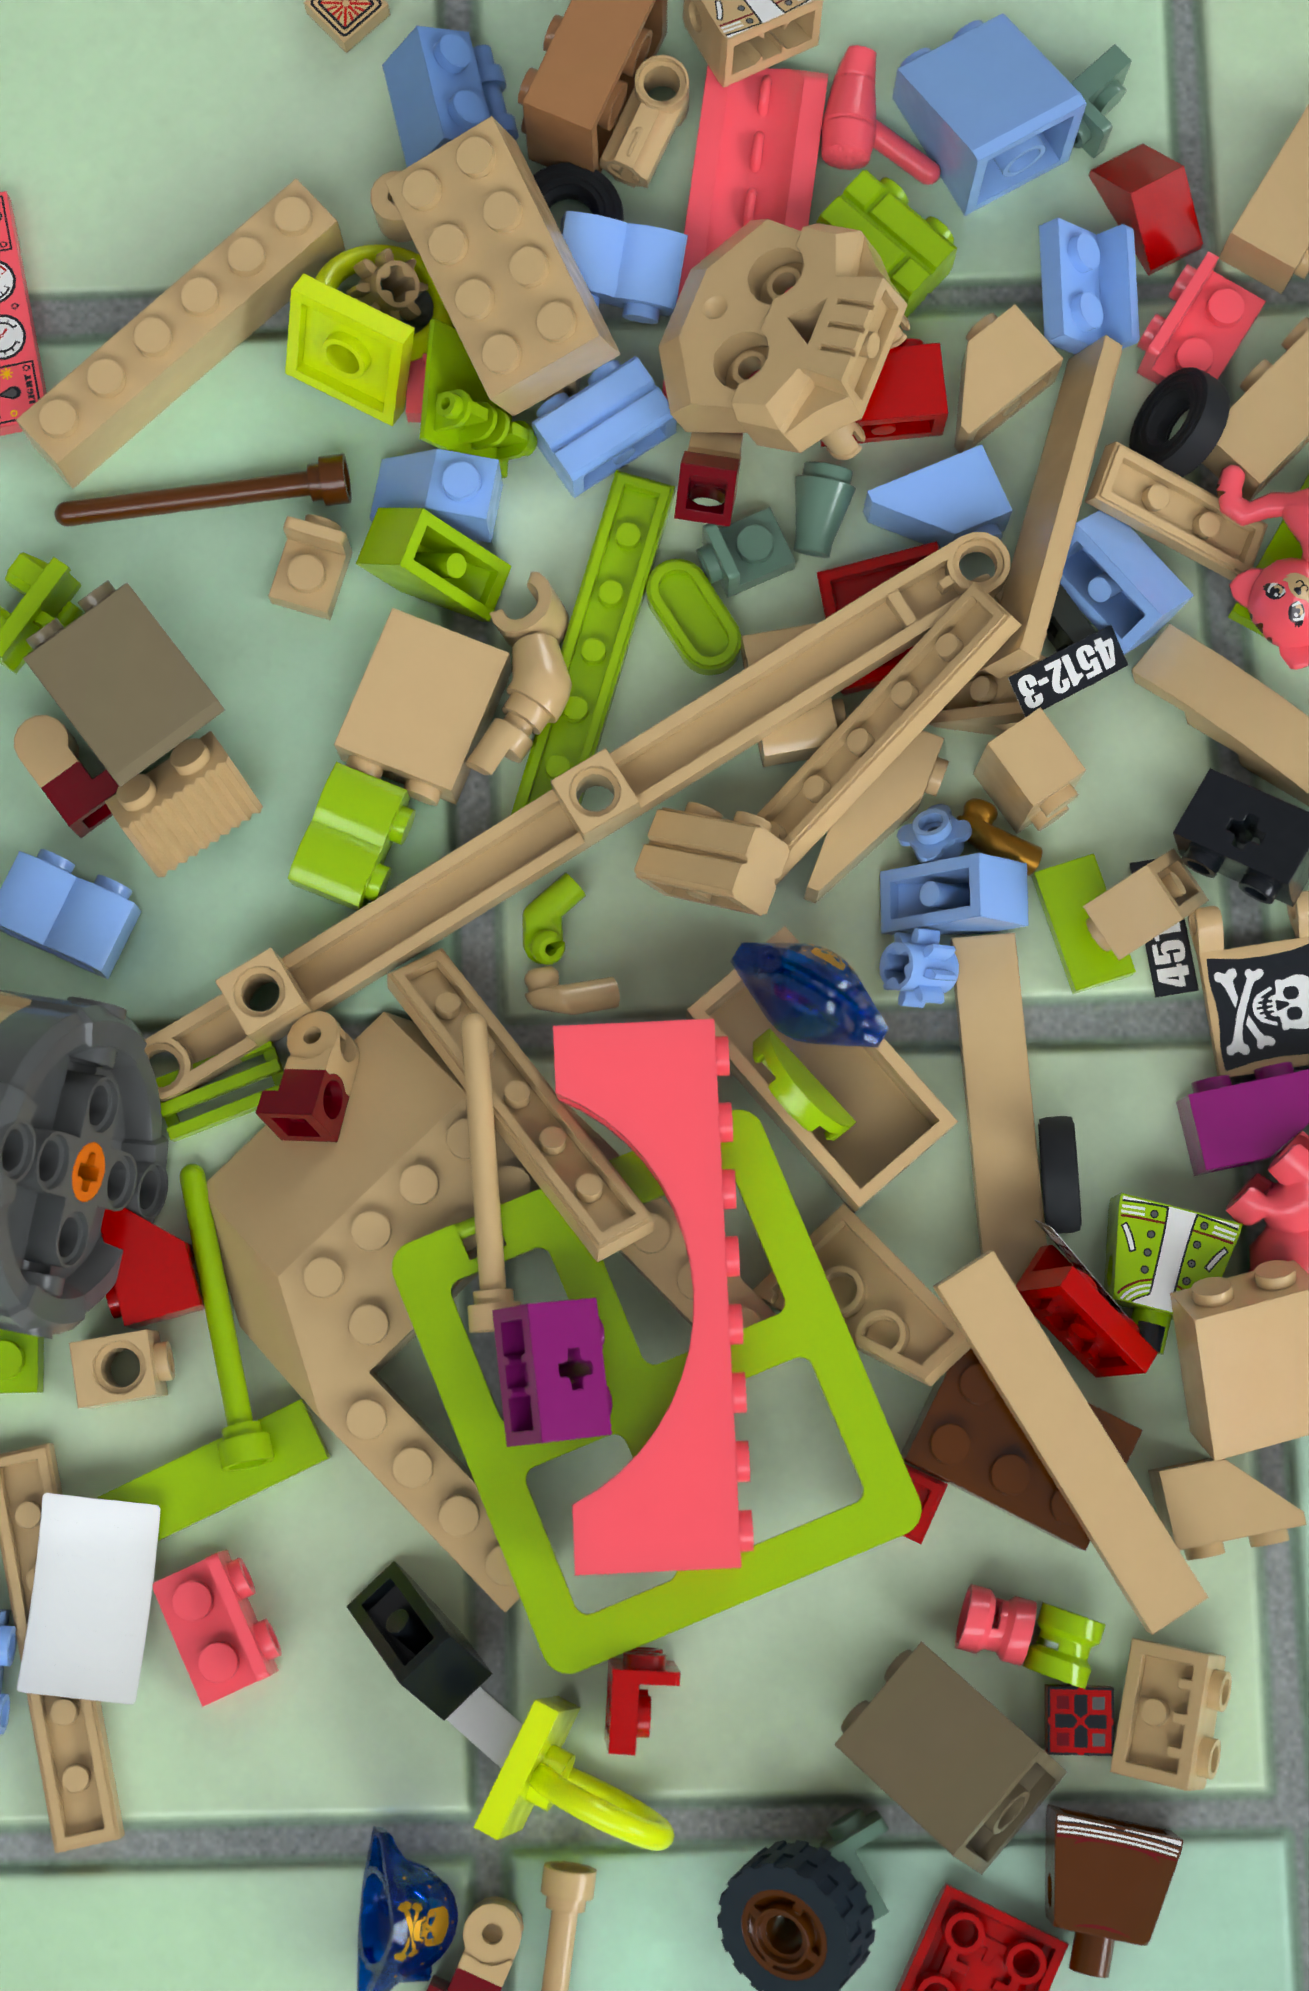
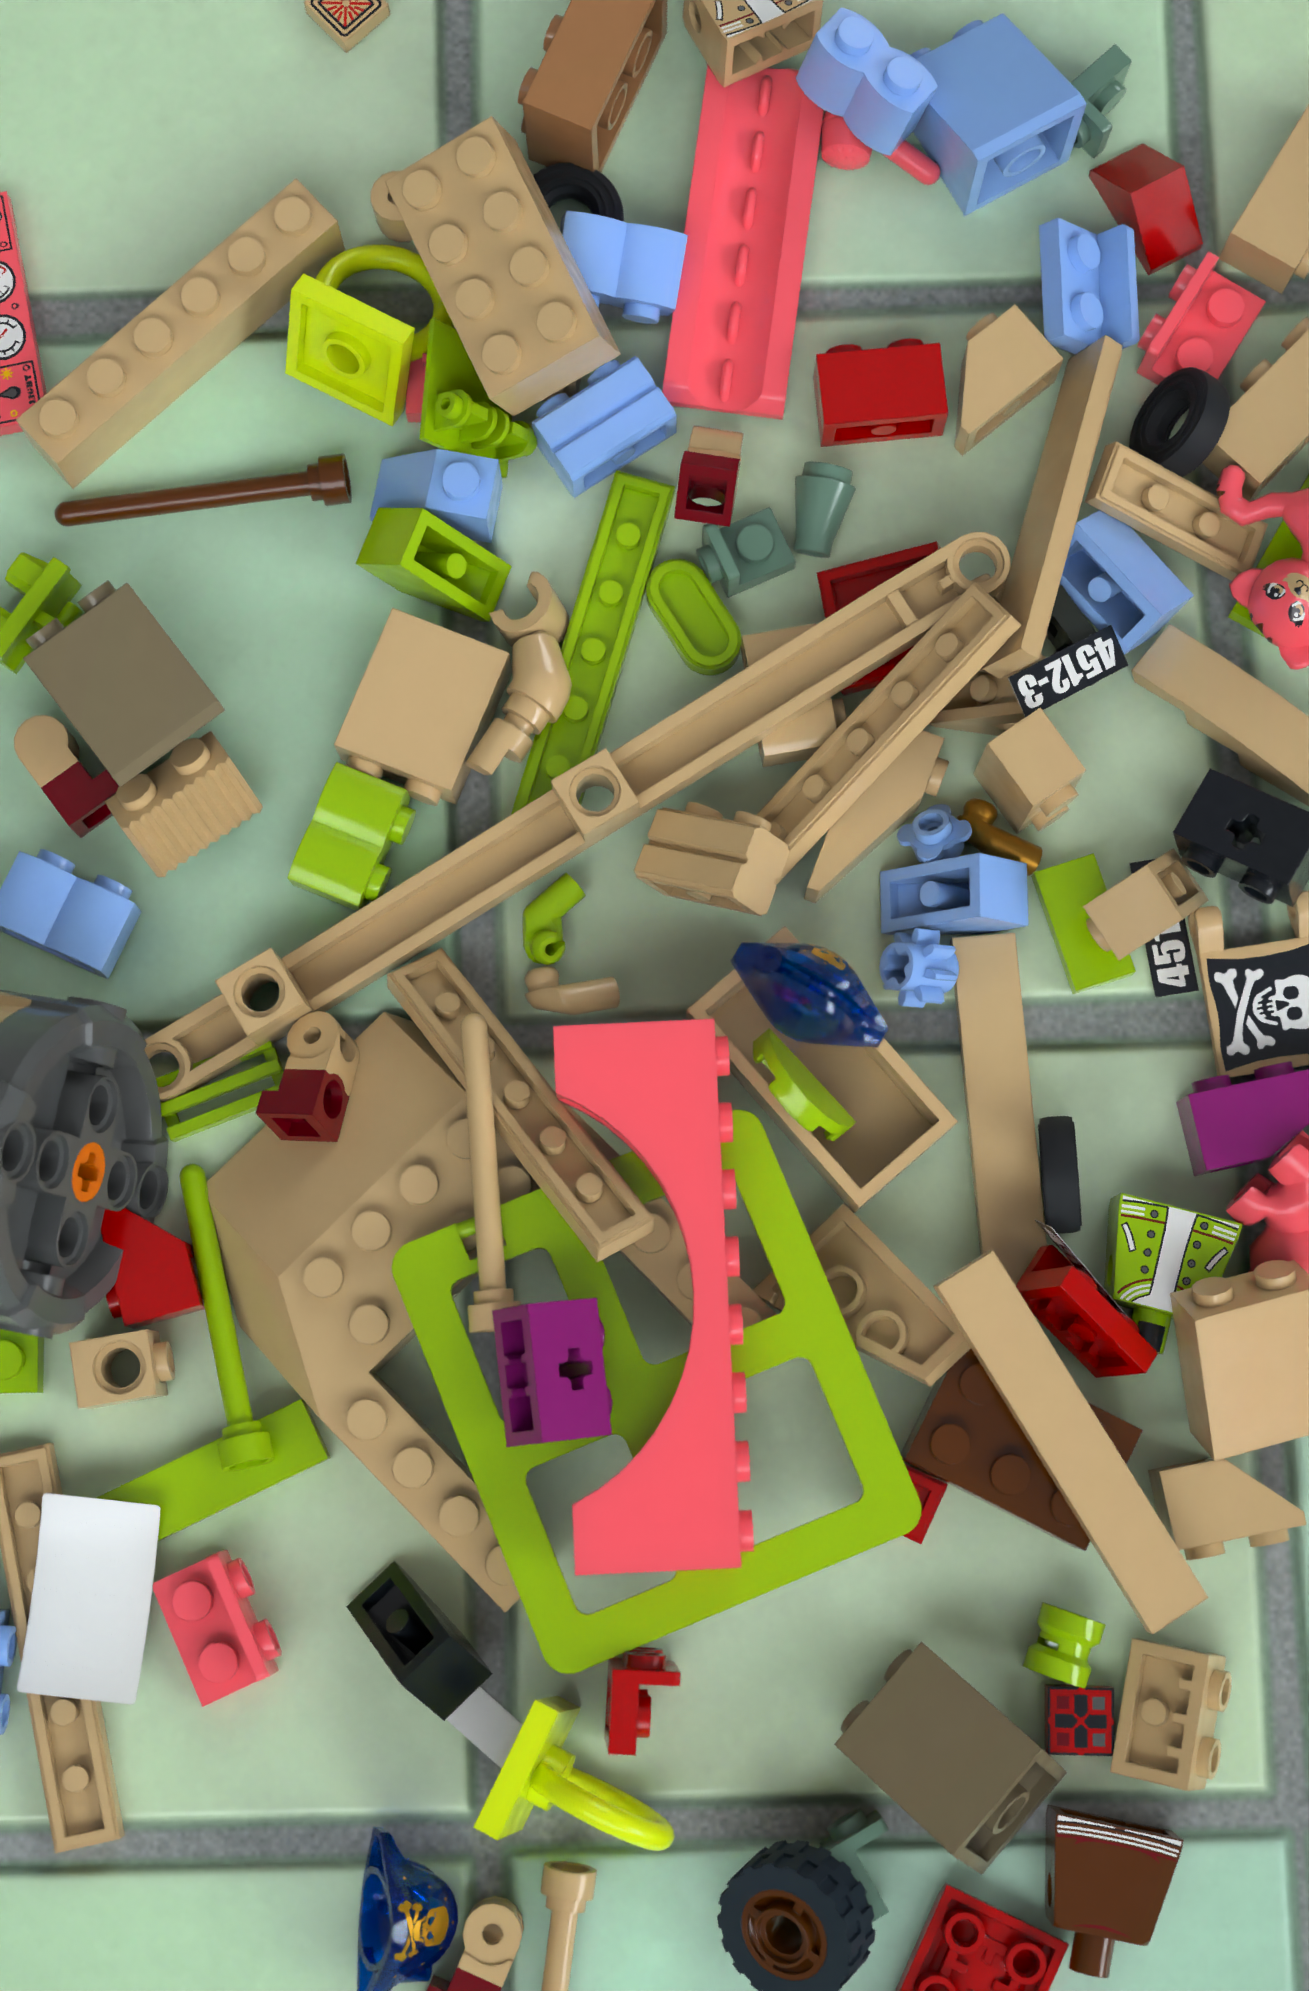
tan bracket [268,514,353,620] -> none
tan gear [346,248,428,321] -> none
medium blue brick [382,26,519,167] -> none
tan piece [600,55,689,188] -> none
tan brick [658,219,910,460] -> none
lime brick [816,170,957,318] -> none
light blue slope [863,444,1013,548] -> none
coral wheel [955,1584,1037,1666] -> none
none -> light blue brick [796,7,938,156]

